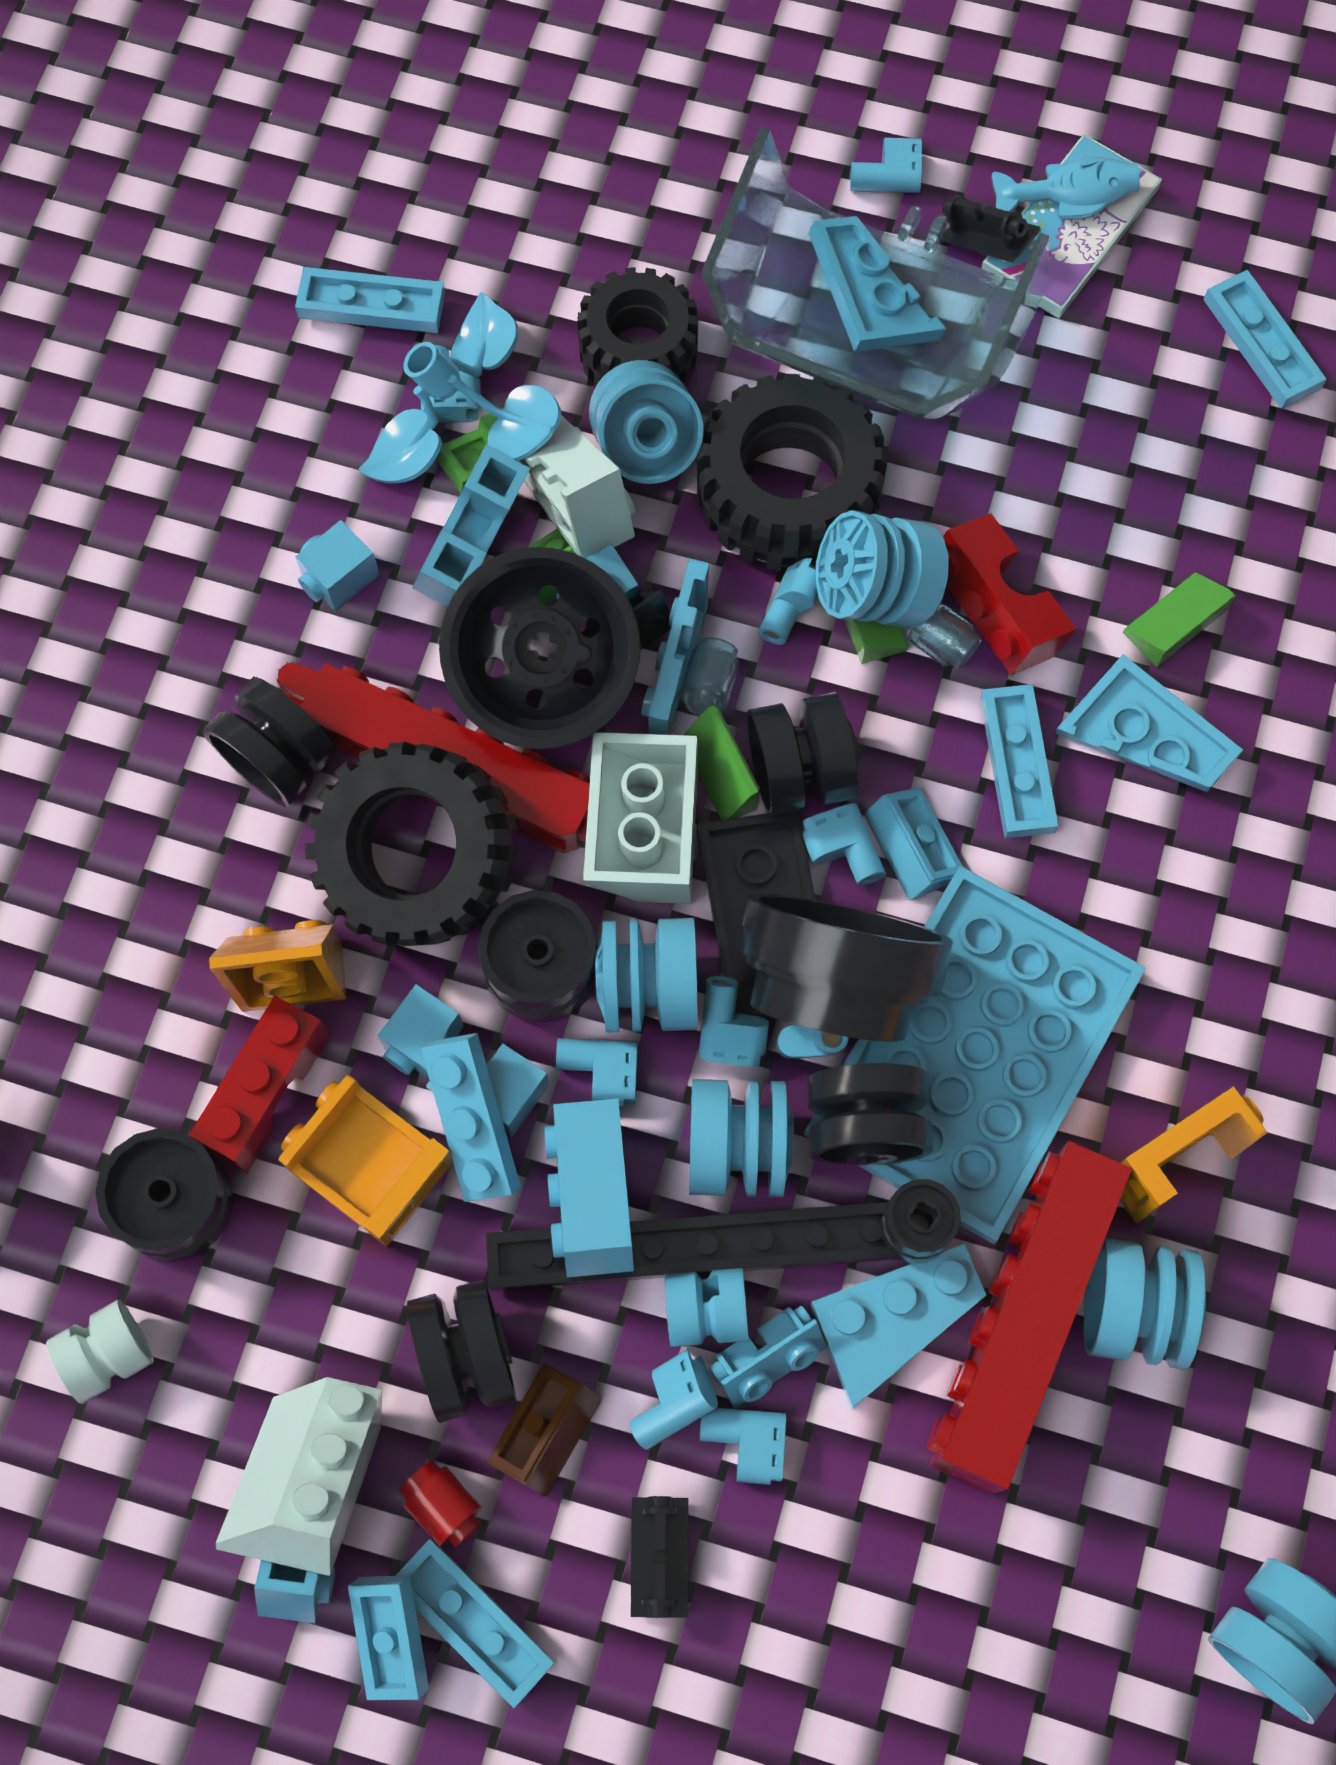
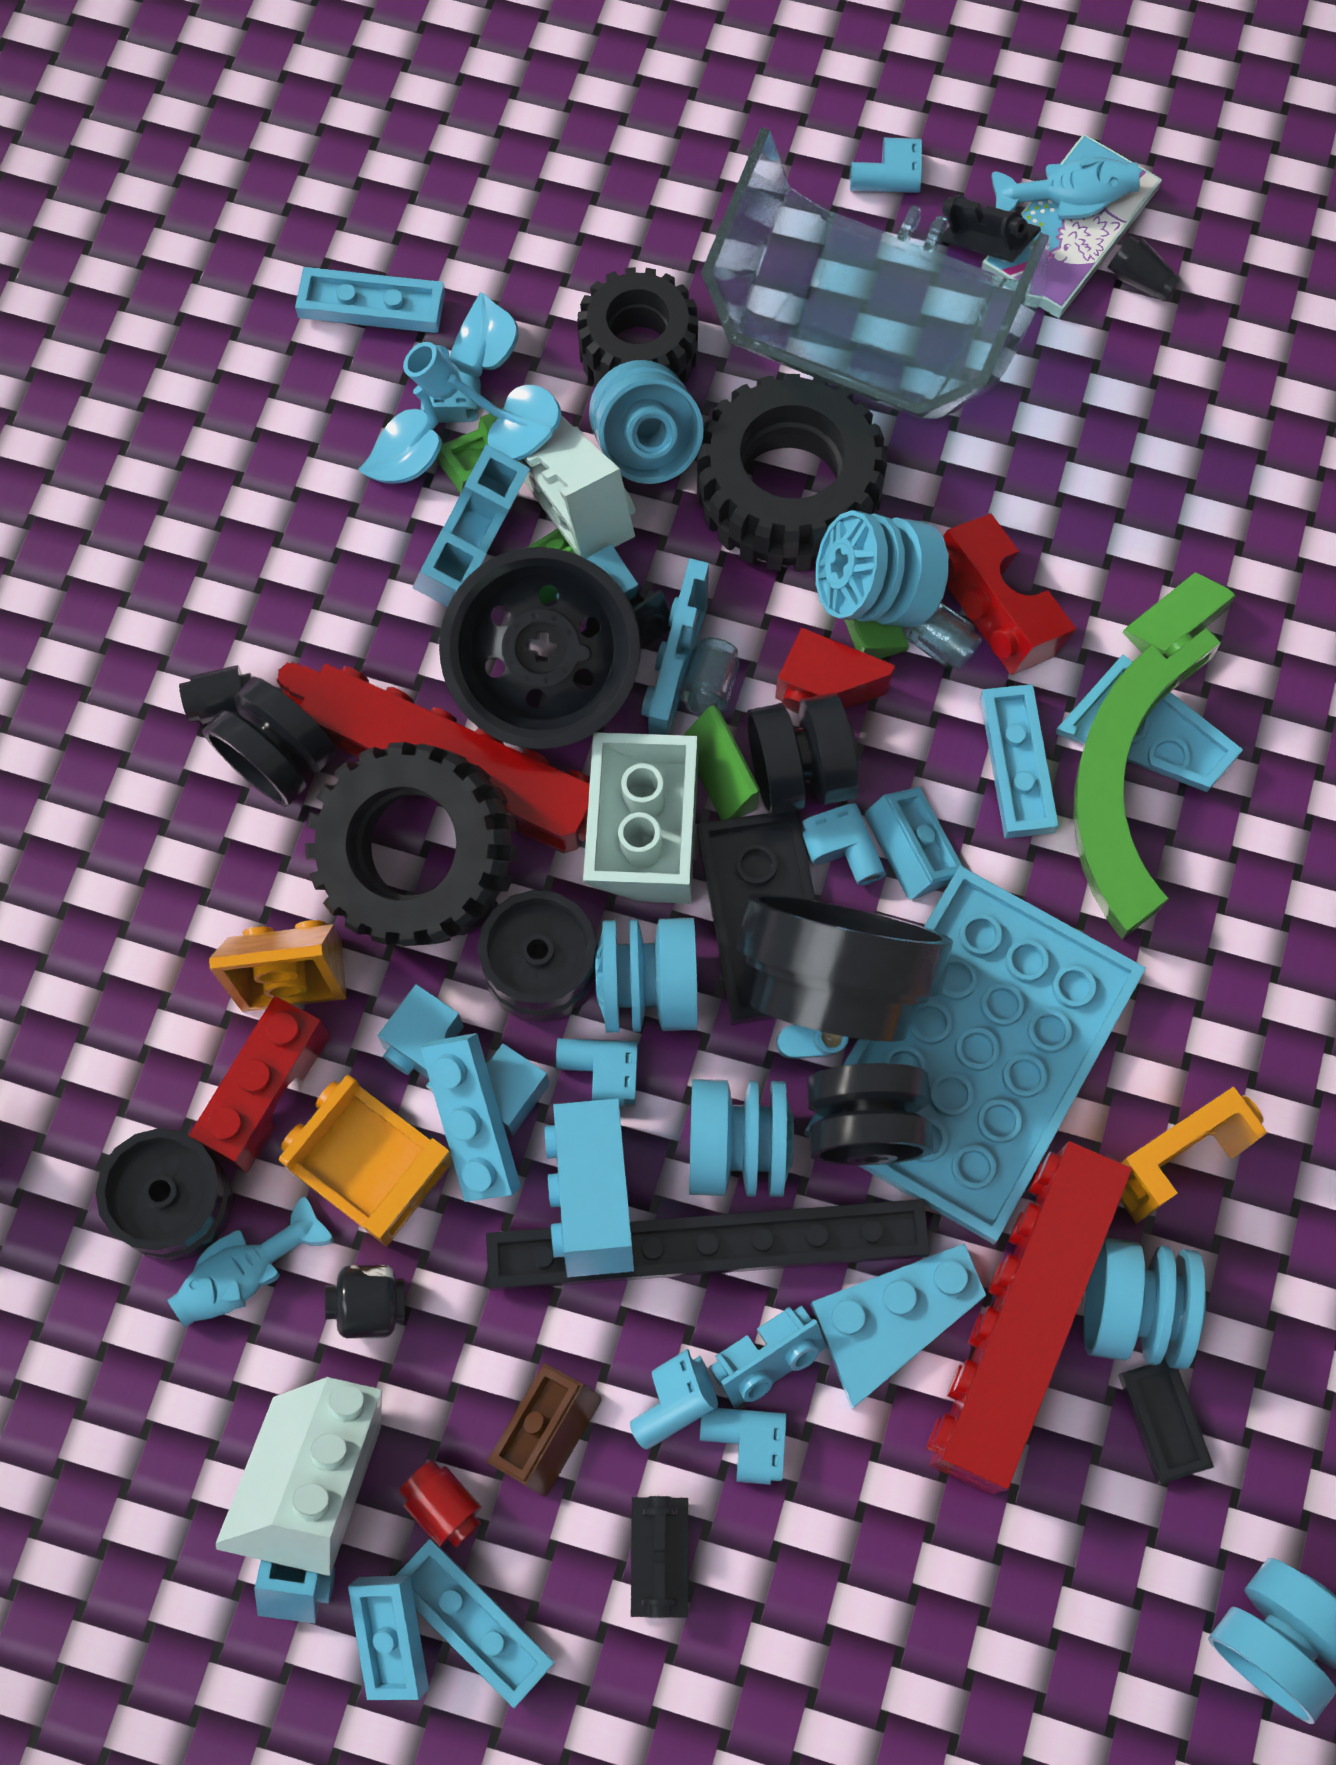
light aqua wheel [46,1299,154,1404] -> none
medium azure brick [295,520,380,611] -> none
black wheel [407,1279,517,1423] -> none
medium azure wheel [665,1268,749,1347] -> none
medium azure piece [698,976,769,1067] -> none
medium azure piece [758,558,818,645] -> none
medium azure wing [808,216,946,352] -> none
black wheel [880,1179,961,1264] -> none
medium azure plate [1203,270,1327,409] -> none
none -> medium azure animal [167,1197,334,1328]
none -> black brick [179,665,253,725]
none -> black head [325,1265,405,1339]
none -> red slope [775,627,895,714]
none -> bright green arch [1073,627,1221,940]
none -> black cone [1107,235,1181,302]
none -> black tile [1118,1359,1214,1485]

